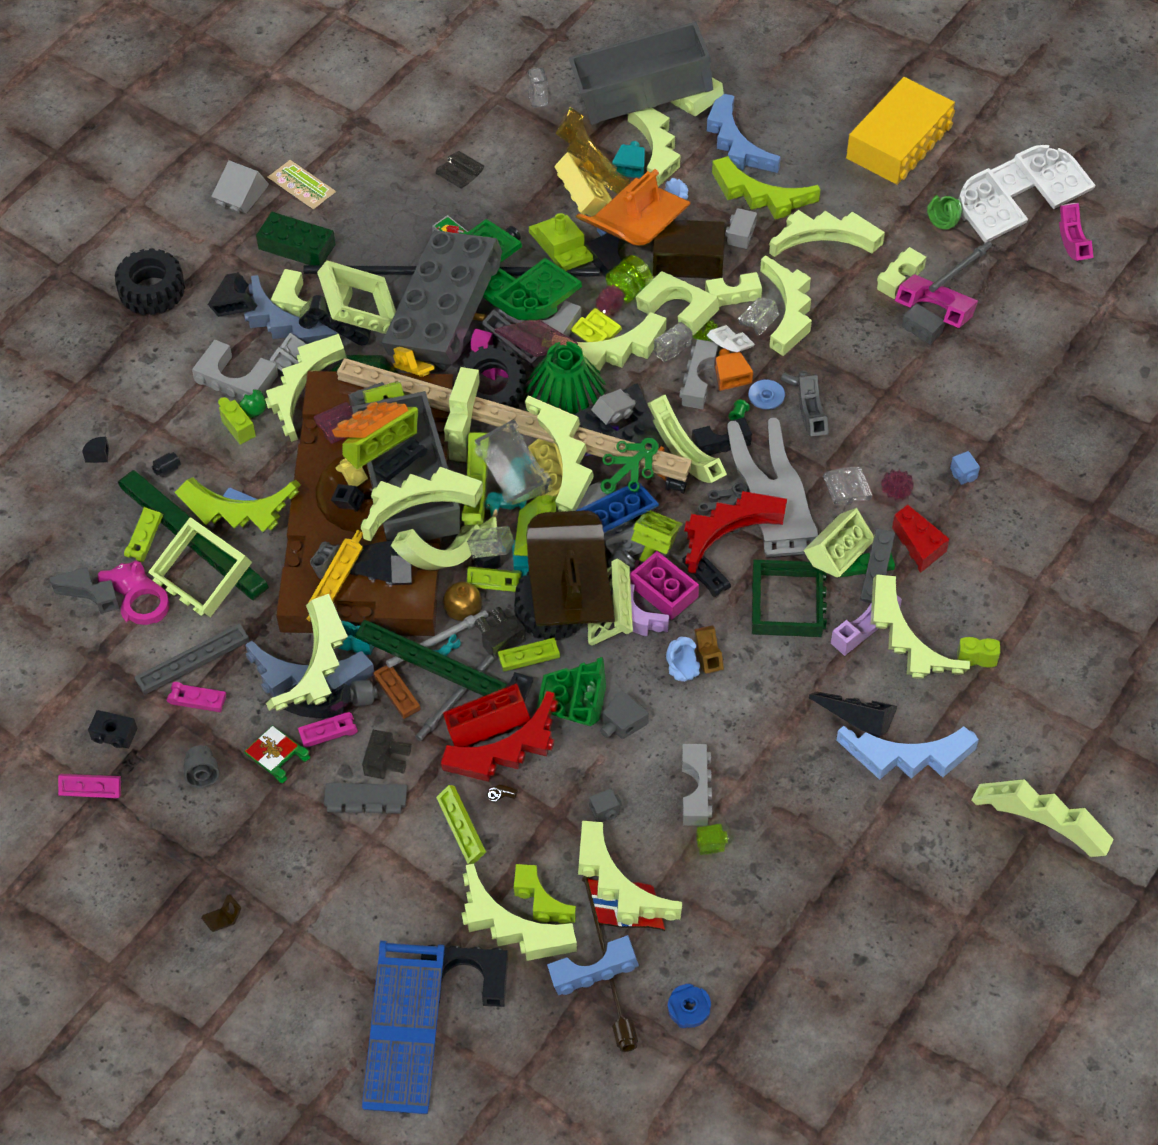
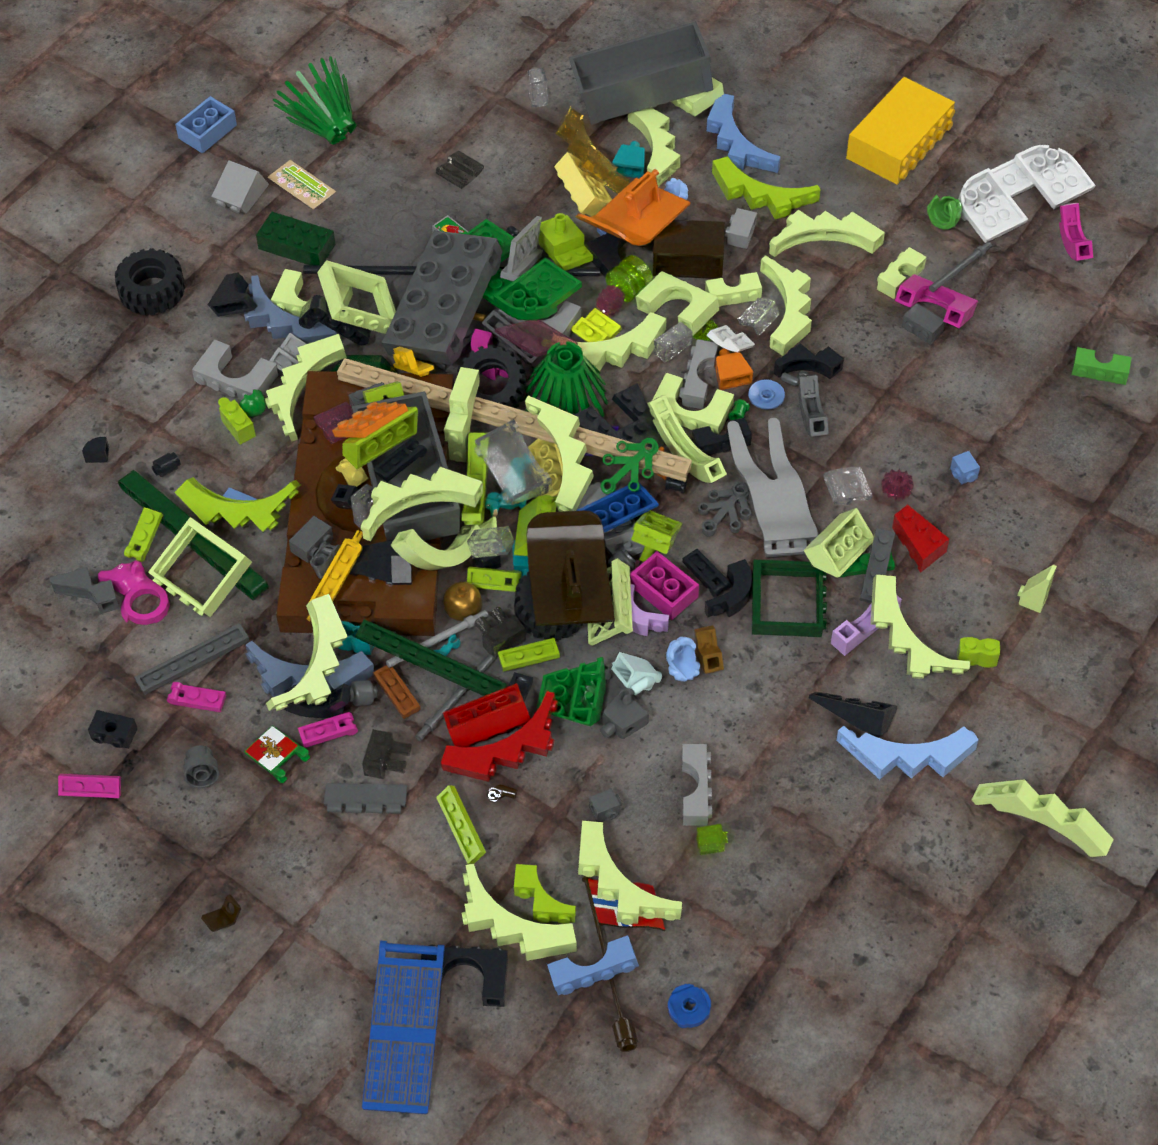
light grey brick [591,389,636,425] -> none
red arch [684,491,787,573] -> none
none -> medium blue brick [175,96,237,153]
none -> green plant [273,56,357,145]
none -> dark grey brick [289,516,333,563]
none -> clear bracket [351,484,373,527]
none -> light grey fence [500,216,543,281]
none -> light aqua torso [604,652,662,705]
none -> yellowish green arch [650,373,734,435]
none -> black arch [704,559,752,618]
none -> black arch [774,343,844,379]
none -> yellowish green slope [1017,565,1057,613]
none -> bright green arch [1072,347,1132,385]

